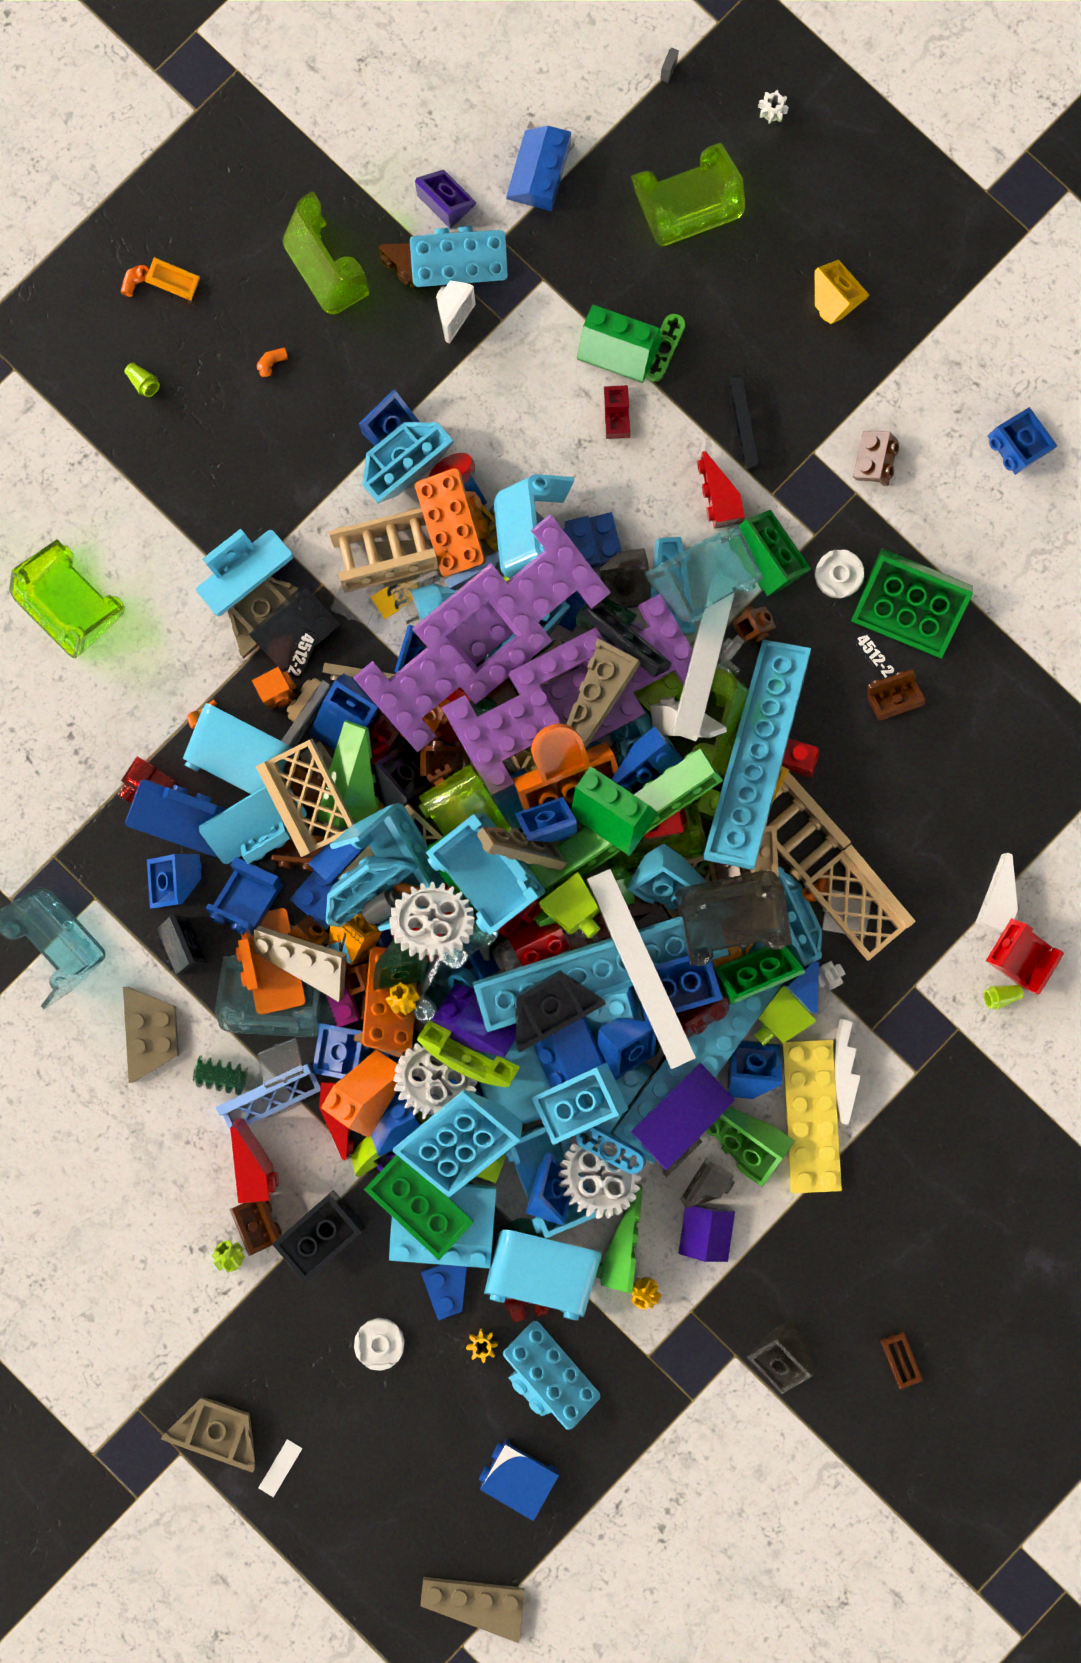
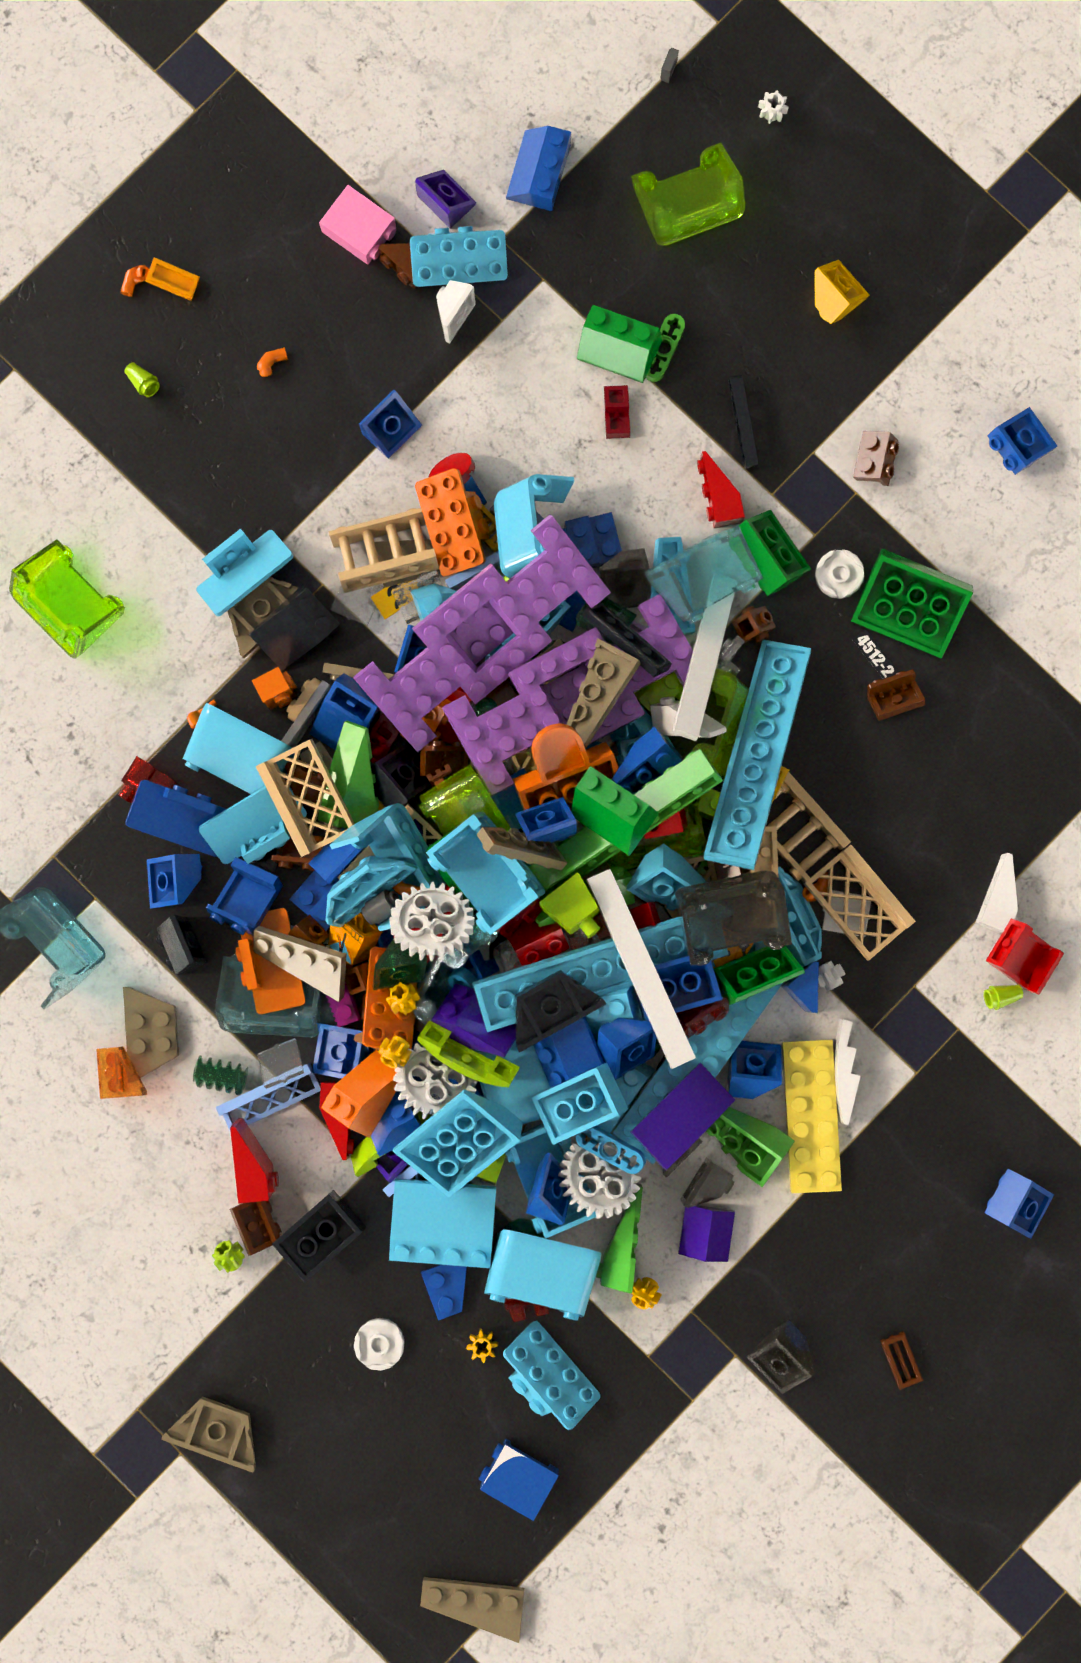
white sticker [259,1439,302,1497] -> none
clear neon green windscreen [283,191,370,314] -> none
black sticker [285,629,318,679] -> none
medium azure wedge [362,422,454,504] -> none
green plate [364,1155,474,1260] -> none
lime torso [754,986,816,1046] -> none
red torso [782,739,819,778] -> none
none -> clear orange wing [96,1046,147,1099]
none -> bright pink brick [319,185,396,265]
none -> yellow gear [378,1036,412,1068]
none -> red slope [630,902,660,929]
none -> slope [985,1169,1054,1239]

